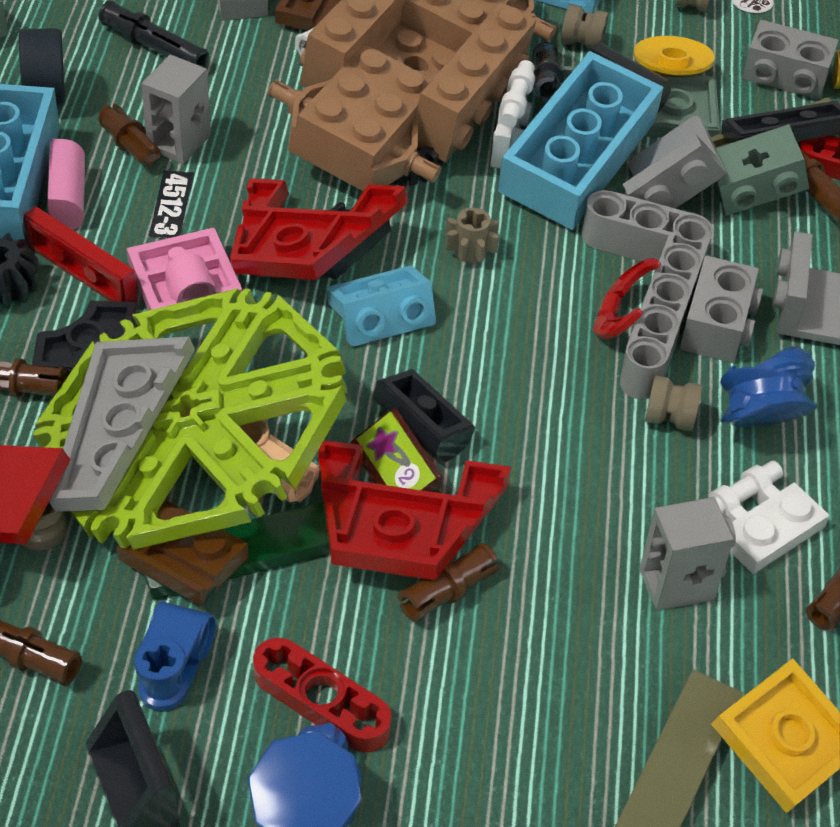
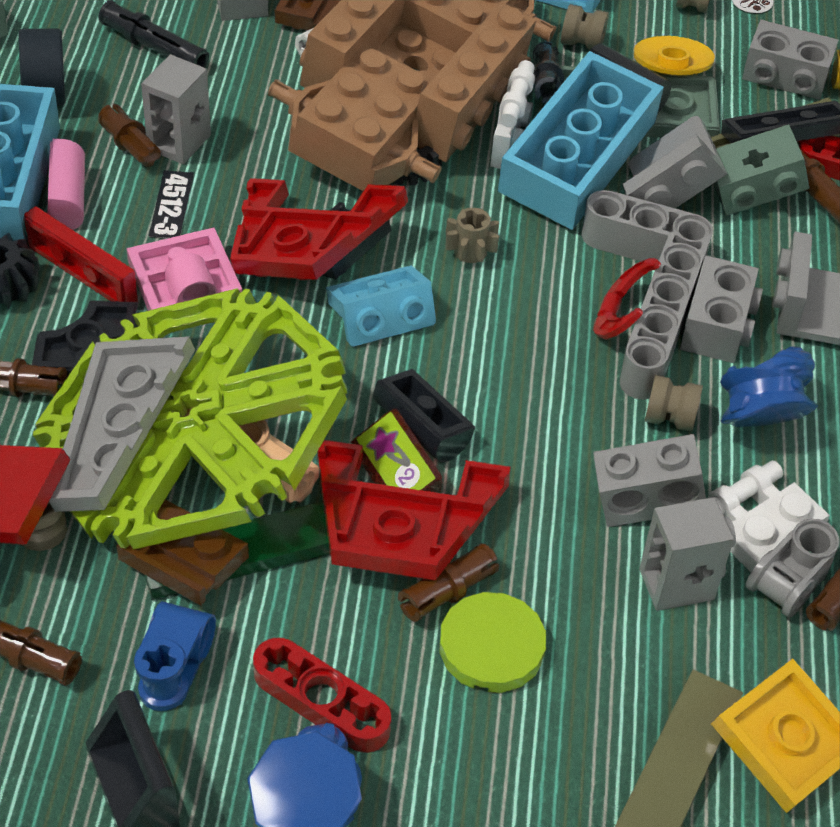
none -> lime tile [439,592,546,693]
none -> light grey brick [593,434,706,527]
none -> light grey piece [745,518,839,618]

